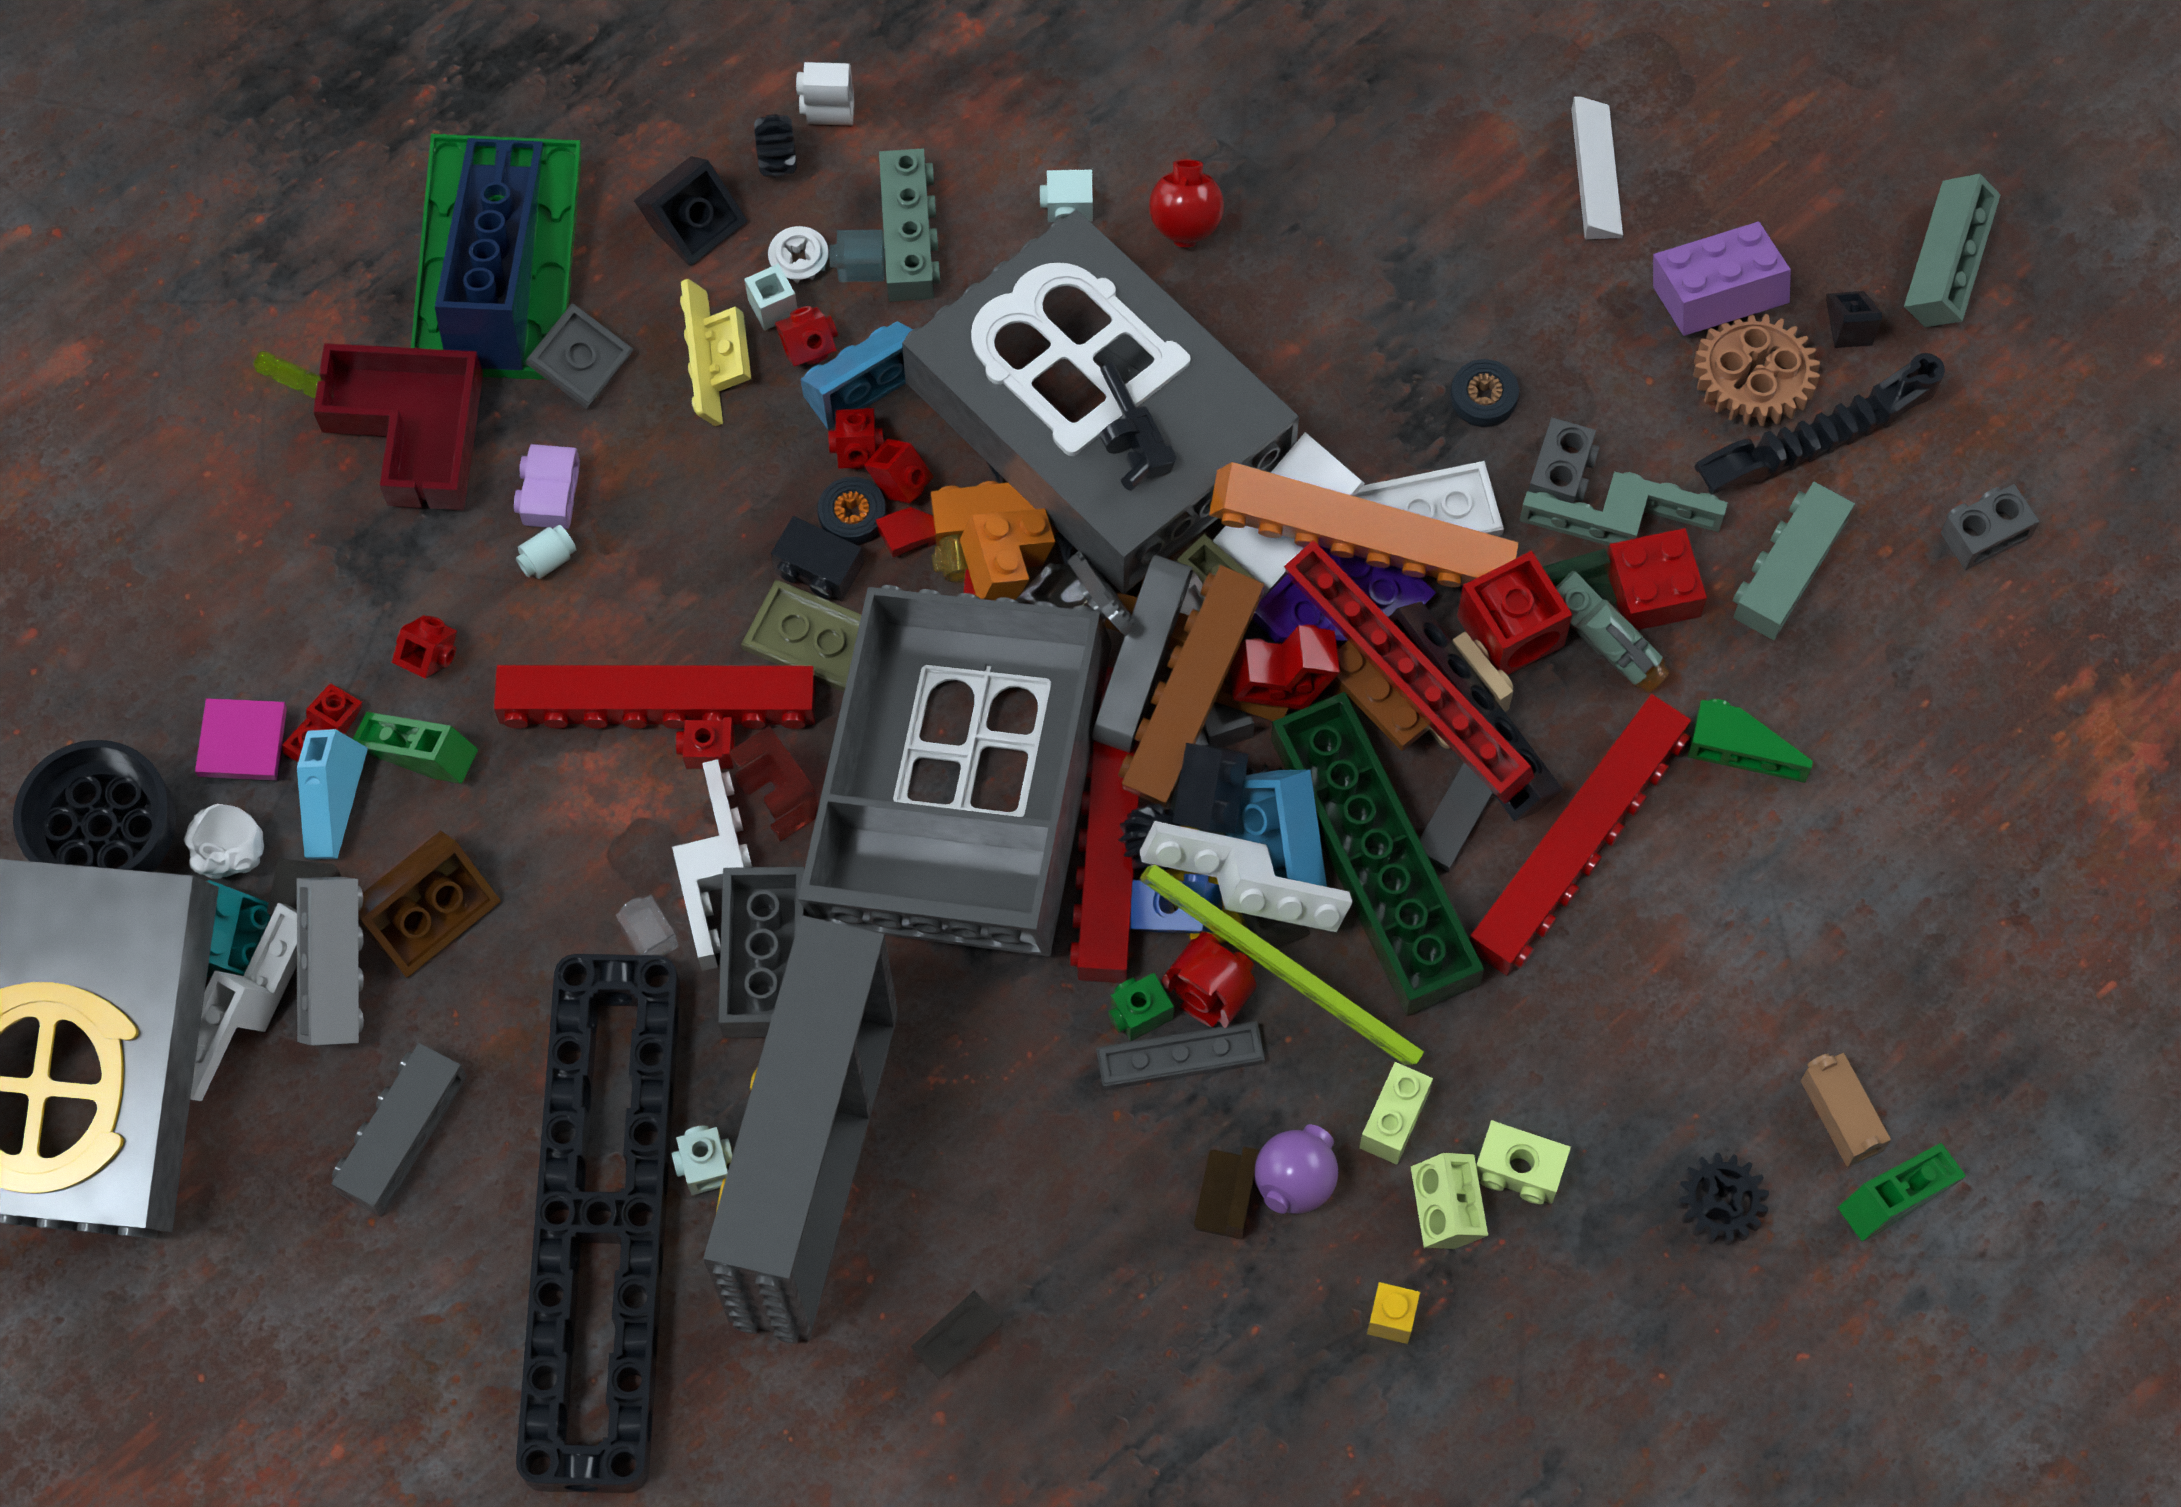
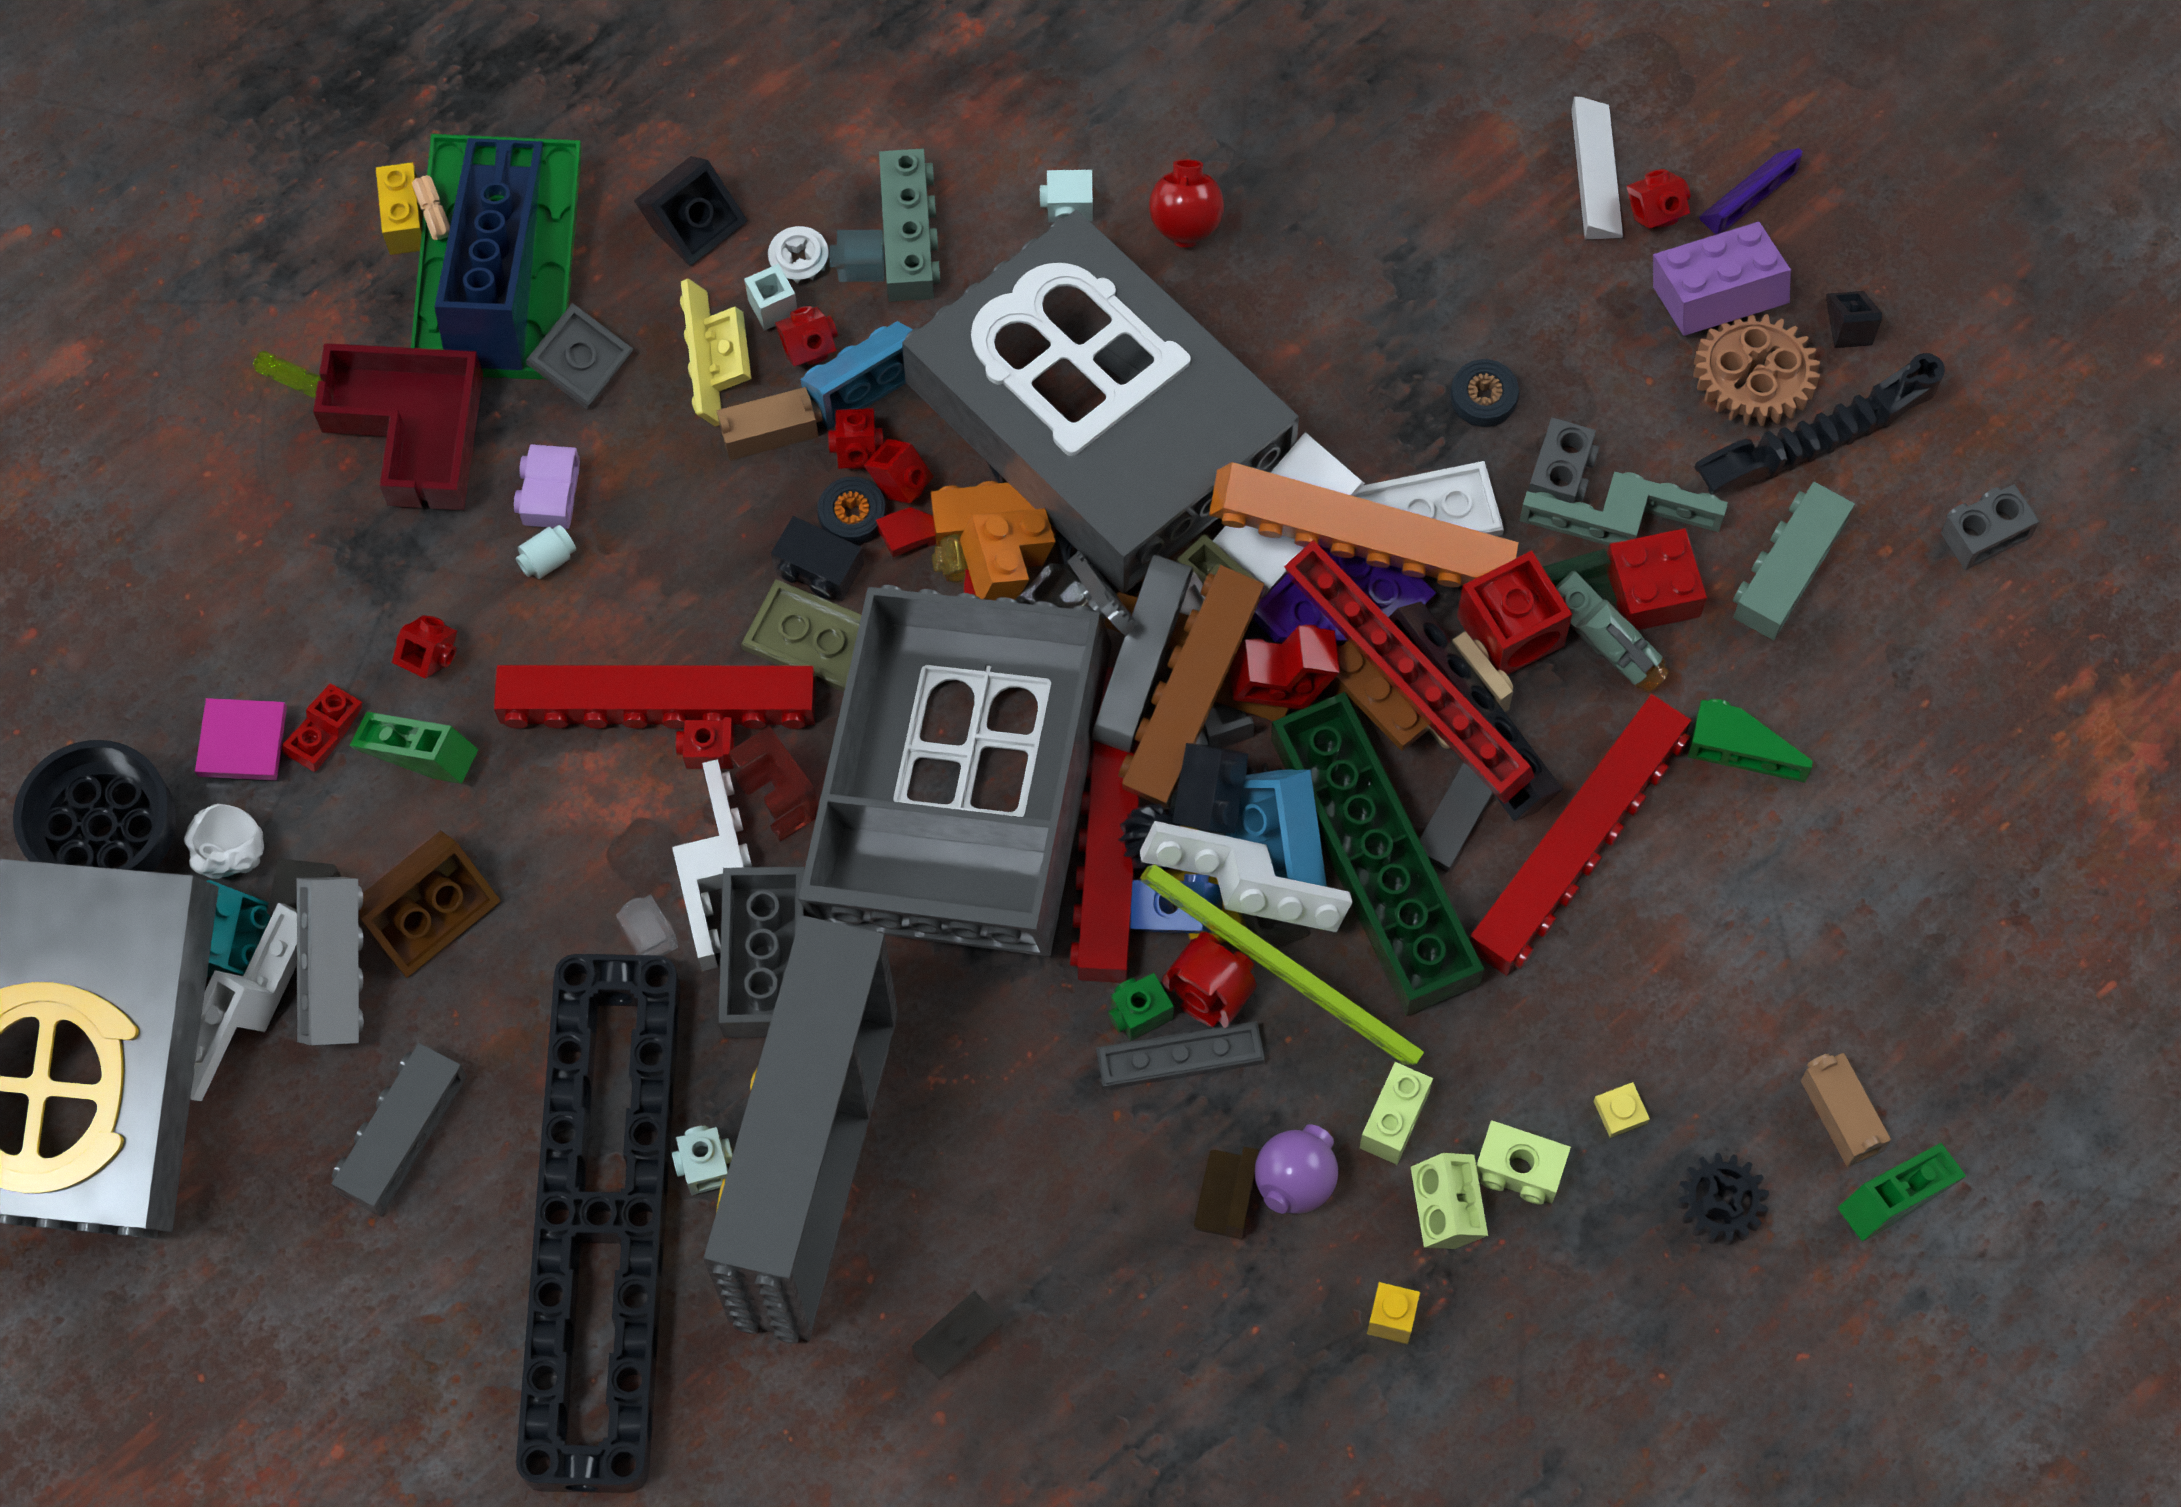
medium azure slope [297,729,368,860] -> none
black gear [754,114,797,178] -> none
white brick [796,62,854,126] -> none
black piece [1100,362,1177,491] -> none
sand green brick [1904,174,2001,327] -> none
none -> yellow brick [376,162,423,255]
none -> light nougat piece [412,175,450,240]
none -> medium nougat brick [717,387,823,461]
none -> light yellow plate [1594,1082,1650,1138]
none -> red brick [1627,169,1691,229]
none -> dark purple slope [1699,148,1803,235]

